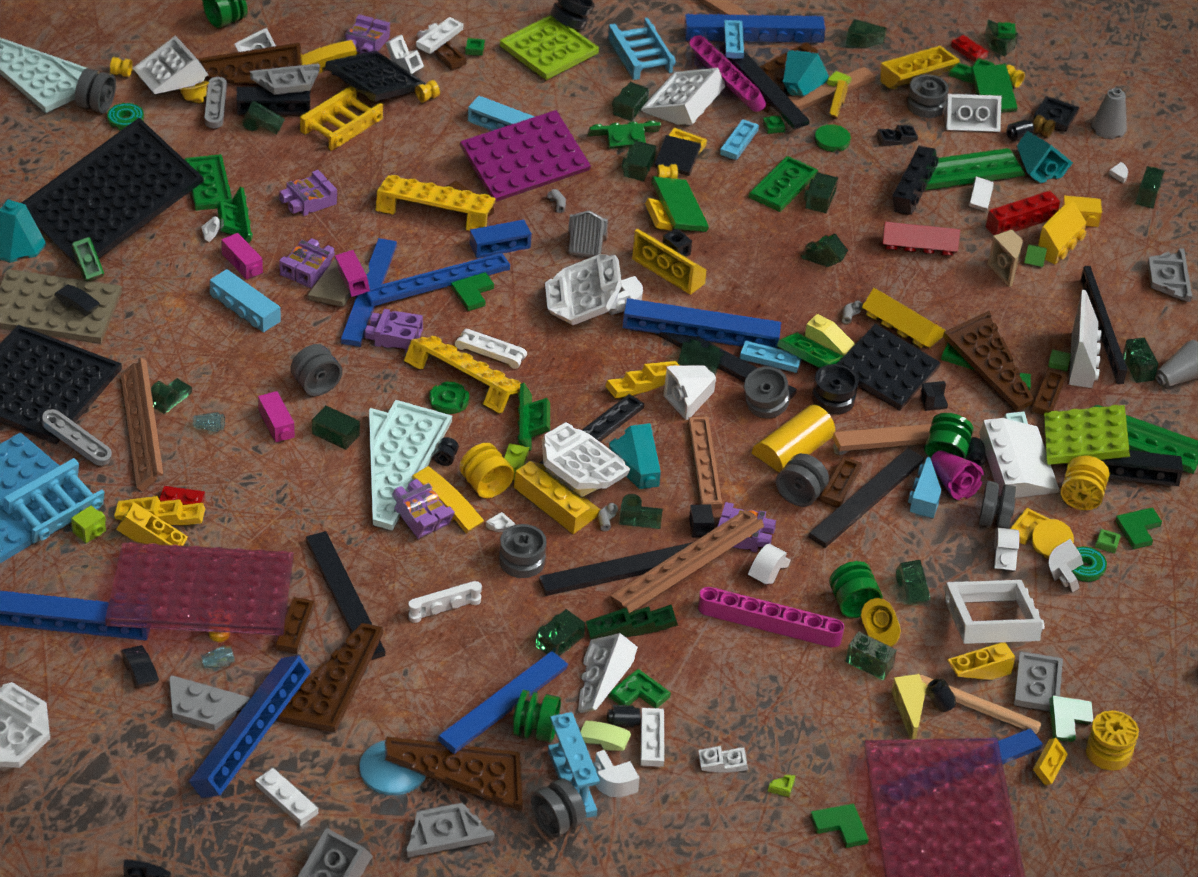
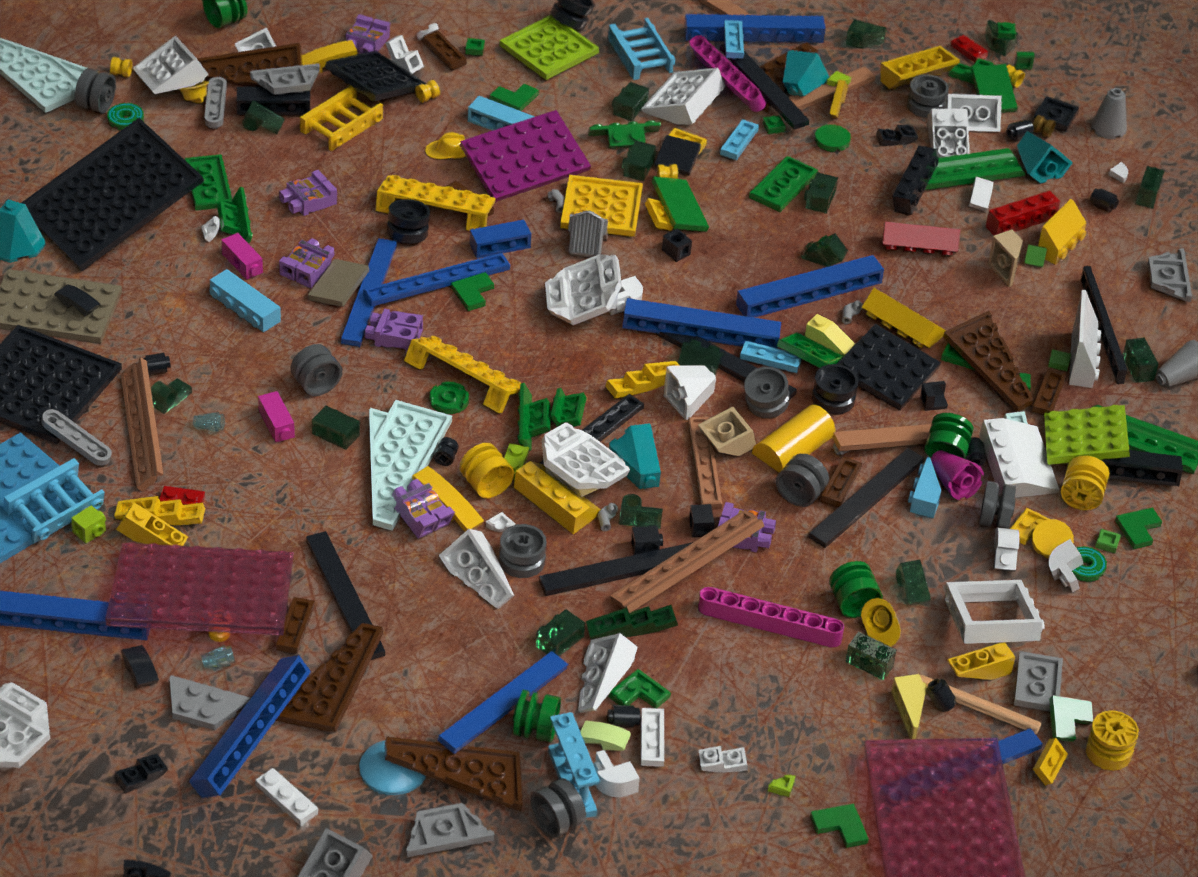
green brick [71,237,104,281] -> none
dark pink brick [335,250,370,297] -> none
white plate [408,581,482,623] -> none
white plate [416,17,463,54] -> none
white plate [455,329,527,369] -> none
yellow slope [632,229,707,295] -> none
white brick [748,544,791,584] -> none
yellow brick [1061,195,1102,227] -> none
none -> black slope [114,754,168,793]
none -> black brick [143,352,171,375]
none -> black wheel [387,199,430,244]
none -> yellow piece [425,132,466,159]
none -> white wedge [439,529,514,609]
none -> green tile [489,83,539,111]
none -> green bracket [550,388,587,427]
none -> yellow plate [560,175,643,237]
none -> black brick [631,525,663,555]
none -> tan slope [698,407,756,456]
none -> blue brick [736,255,884,318]
none -> white slope [928,109,970,158]
none -> green tile [1014,52,1035,70]
none -> black brick [1090,188,1119,212]

